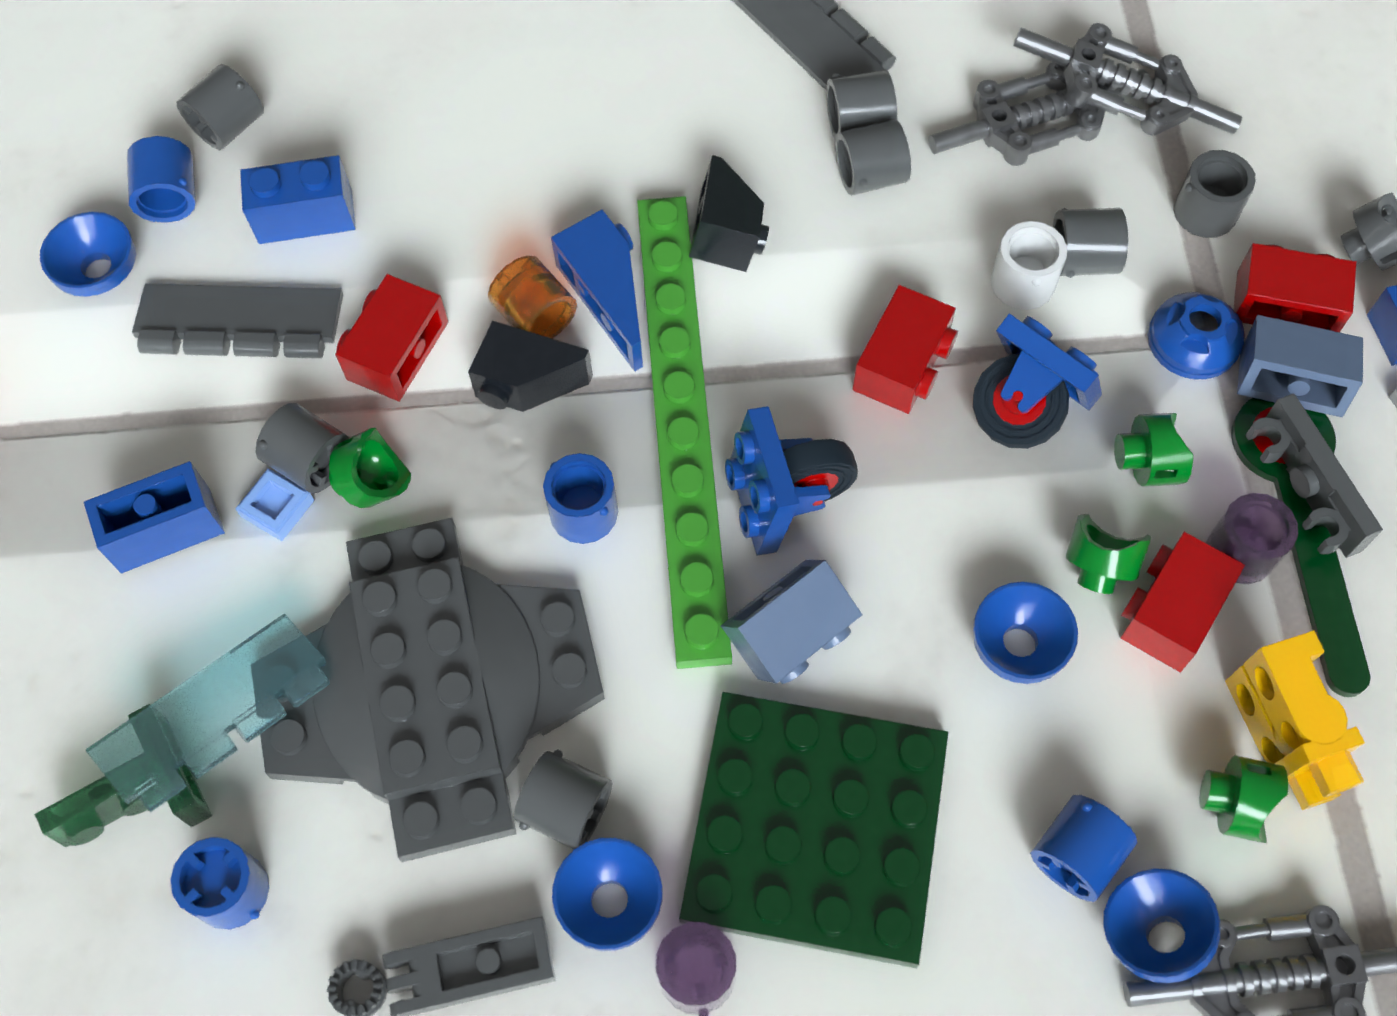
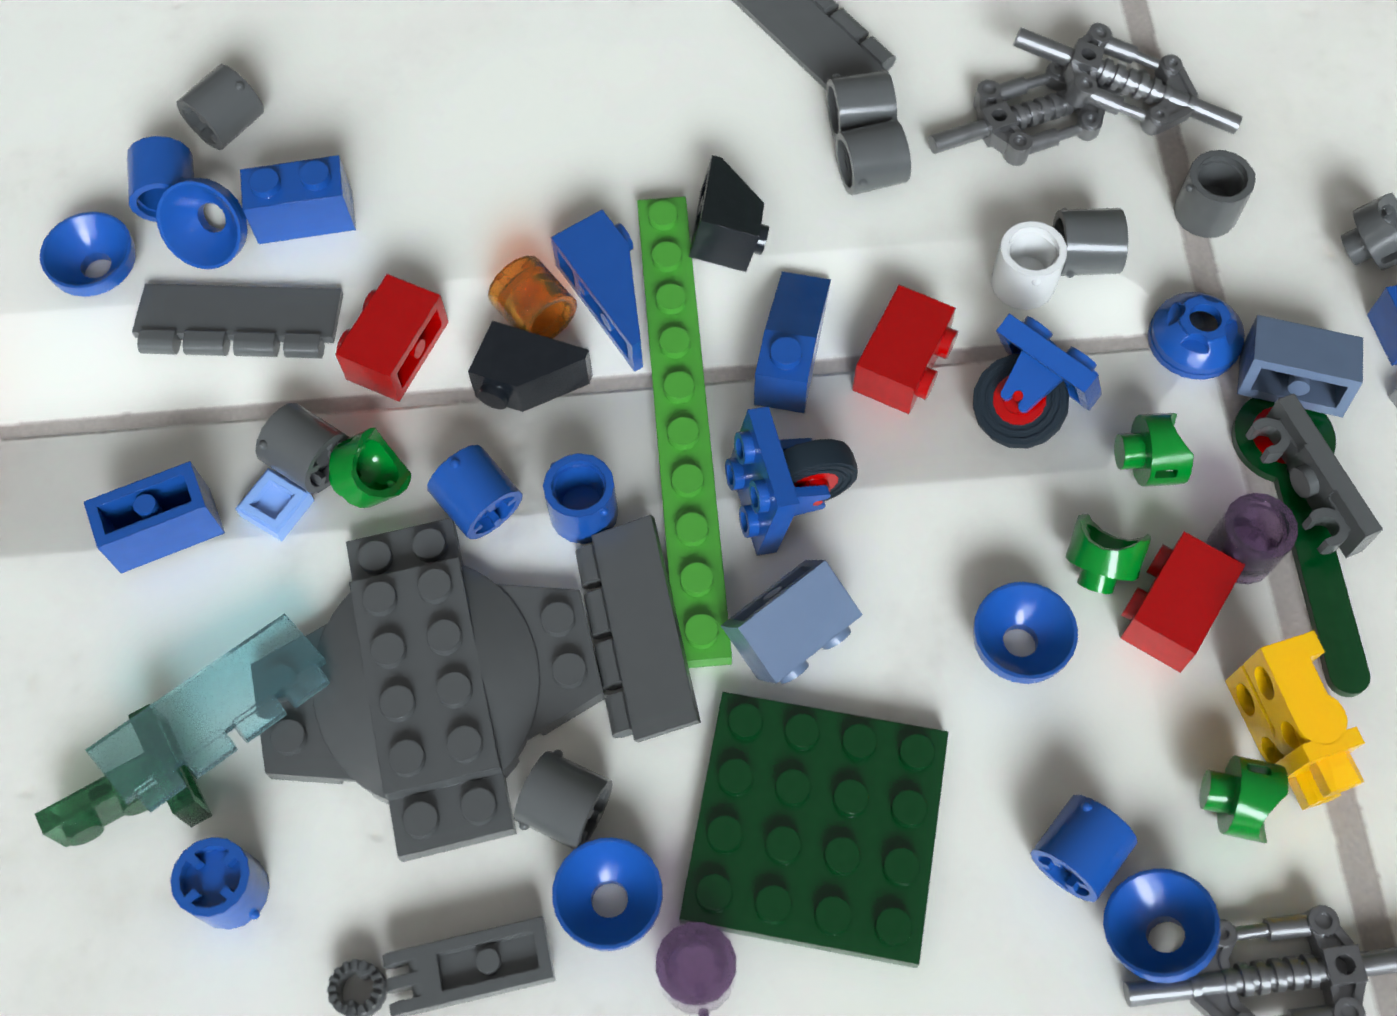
red brick [1233,243,1357,332] -> none
none -> blue piece [156,178,248,269]
none -> blue piece [427,445,523,540]
none -> dark grey windscreen [575,515,701,743]
none -> blue slope [754,271,831,413]

